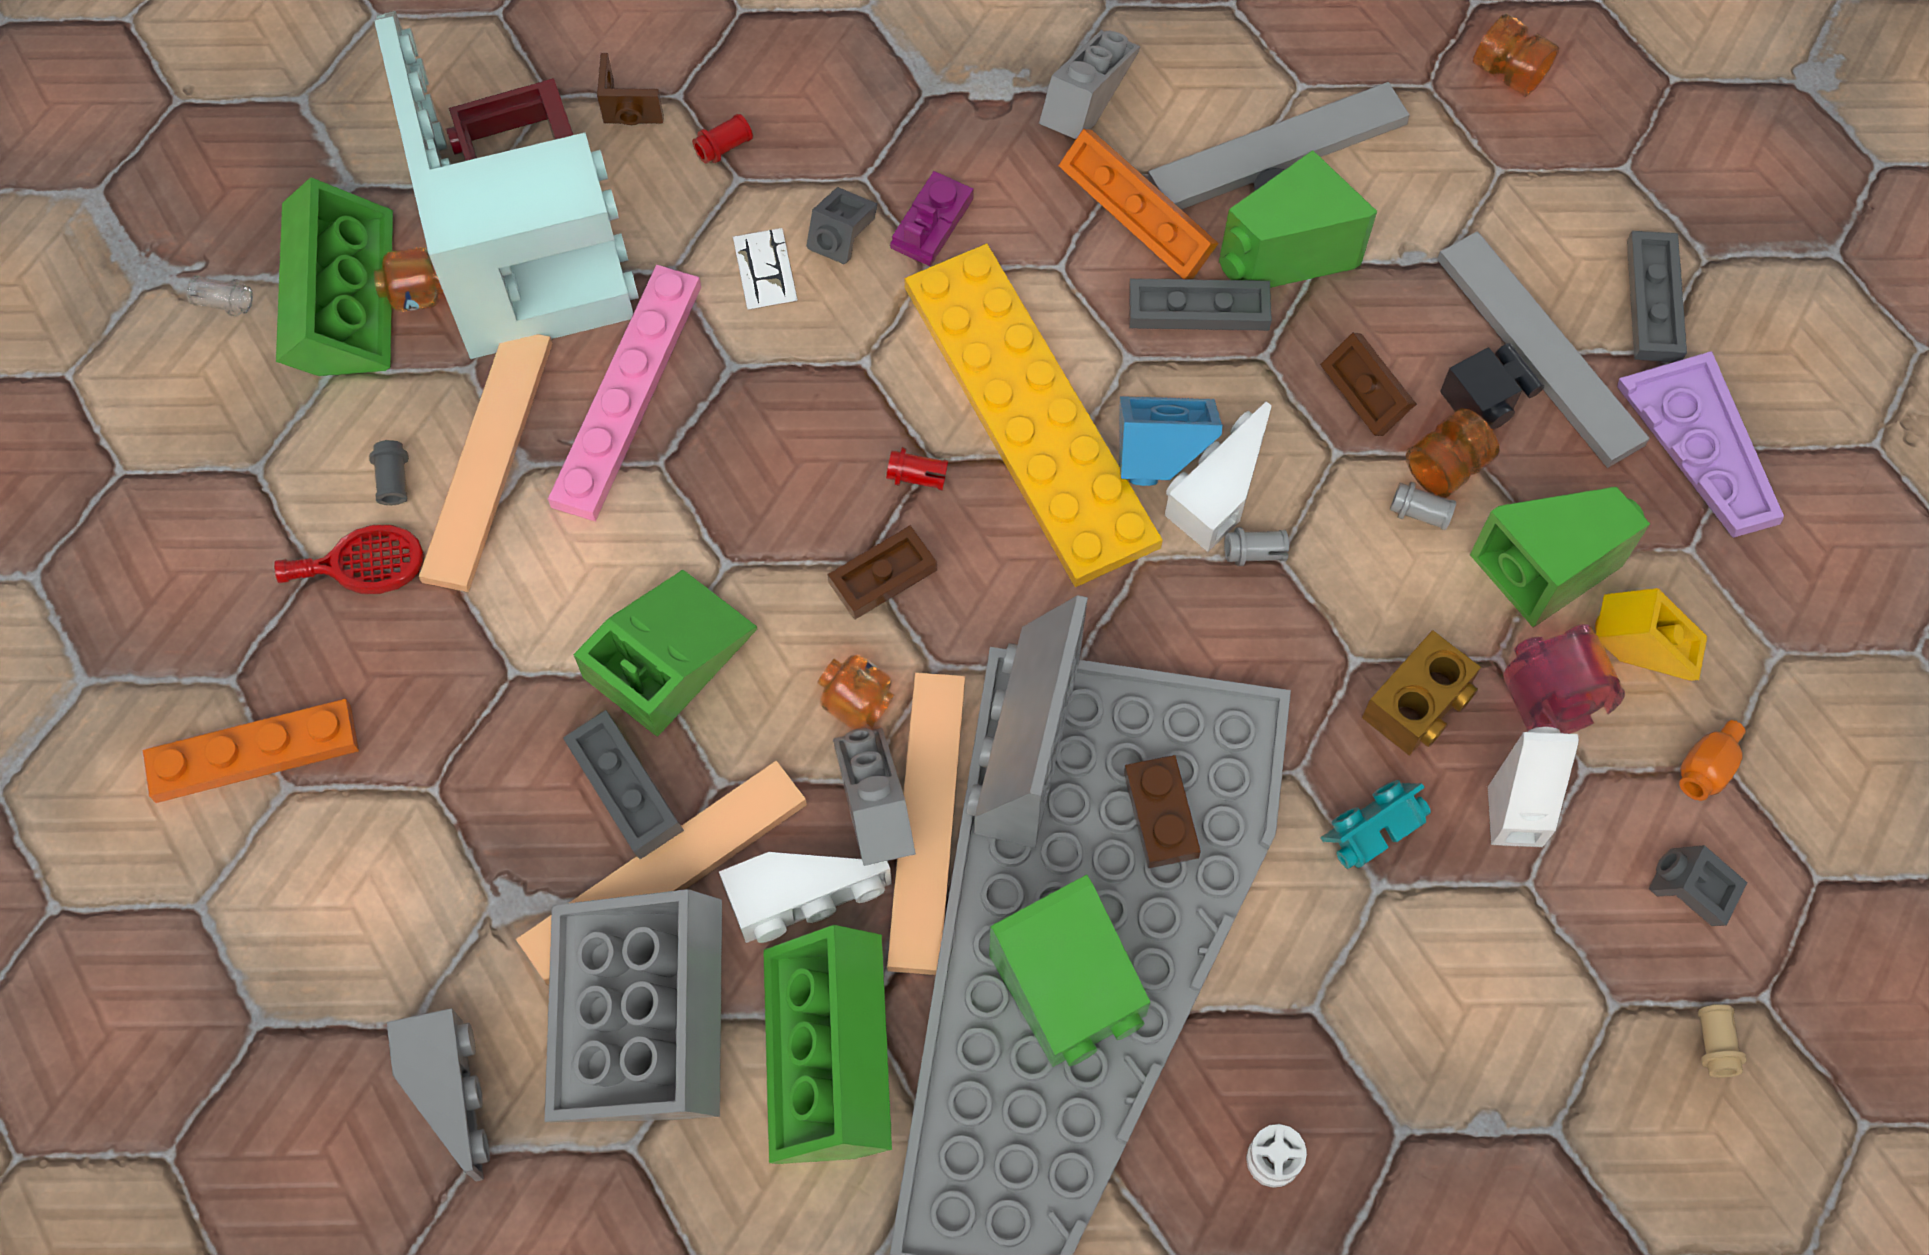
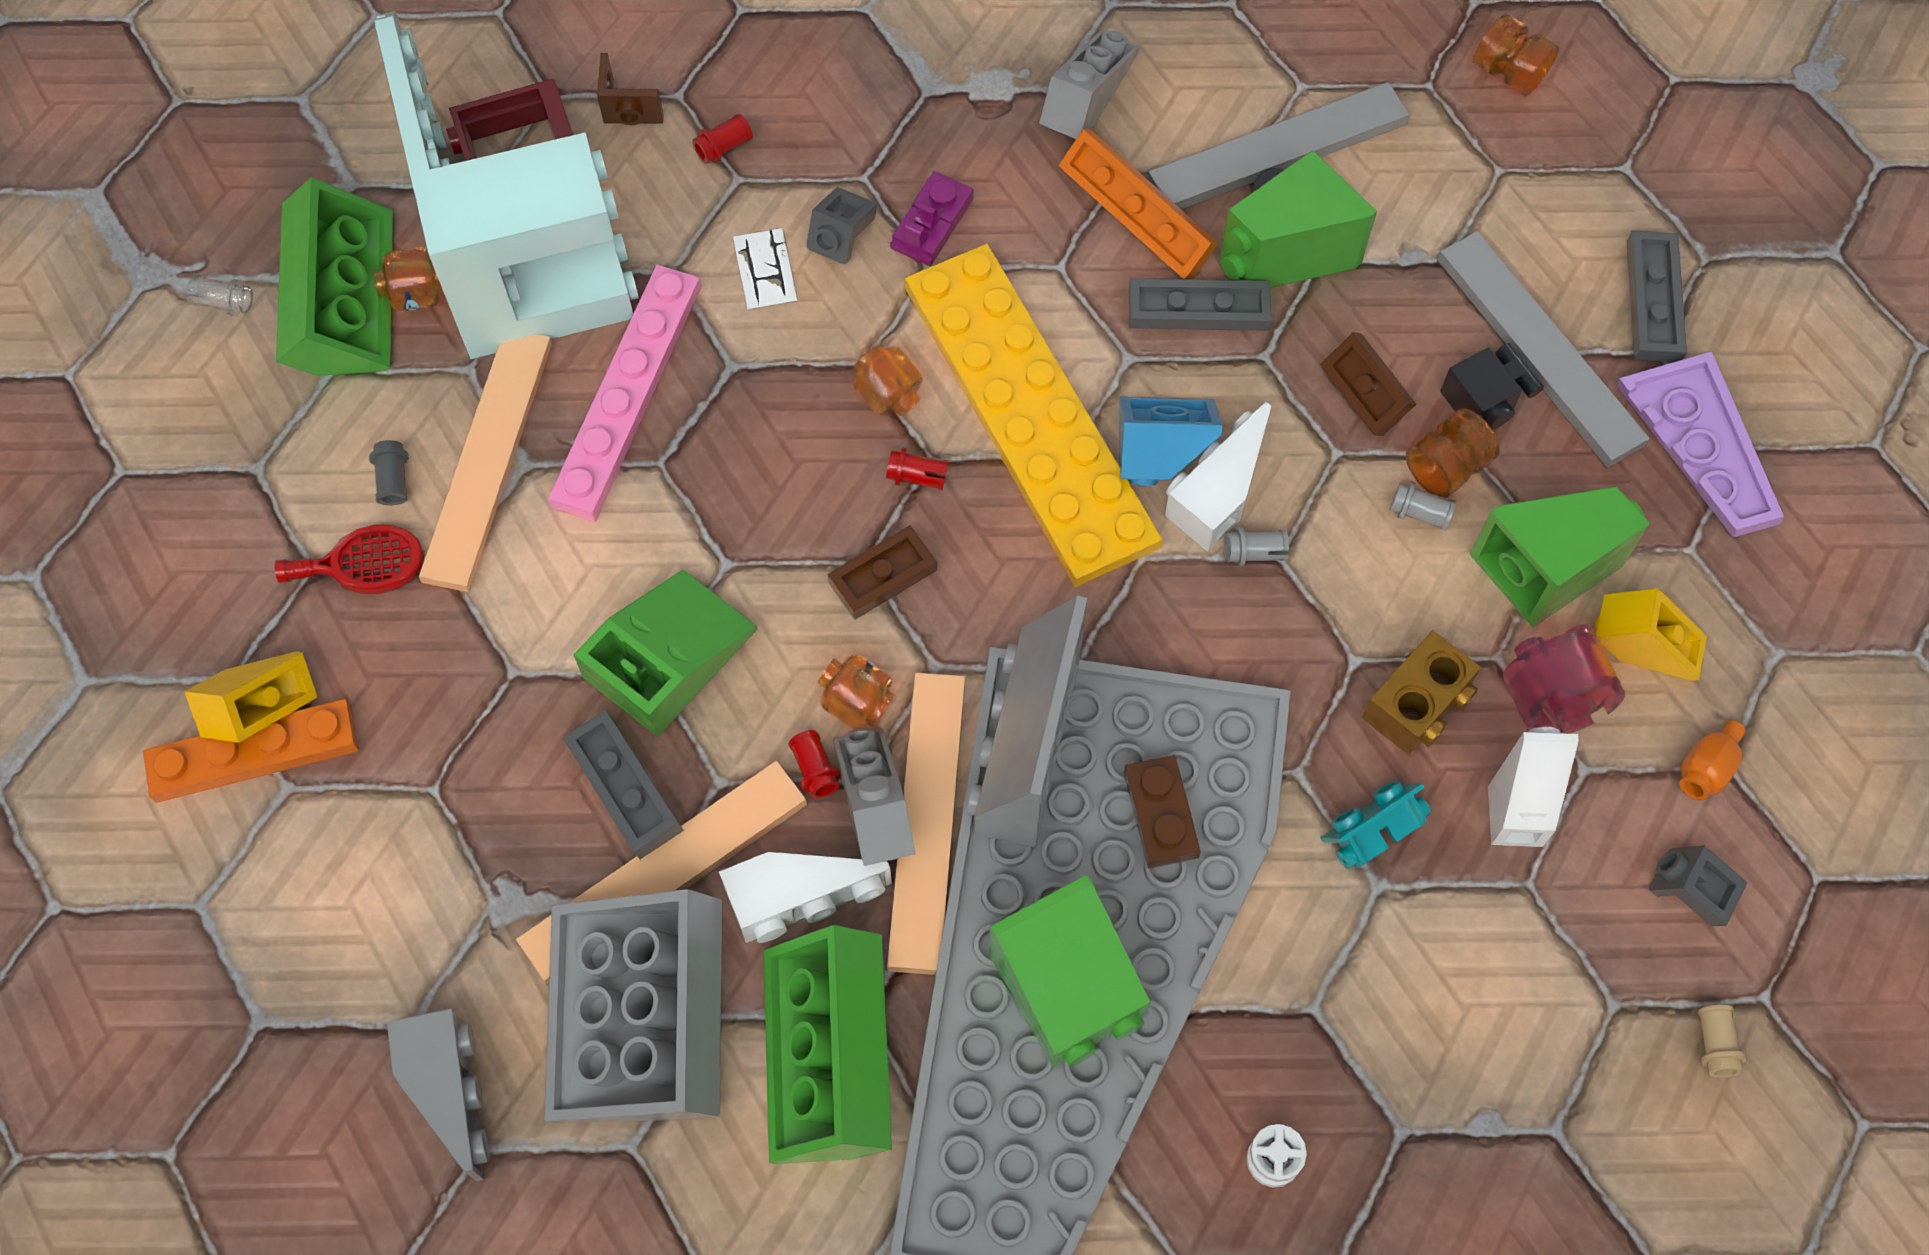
none -> yellow slope [184,651,318,743]
none -> red pin [788,730,841,799]
none -> clear orange head [853,345,923,416]

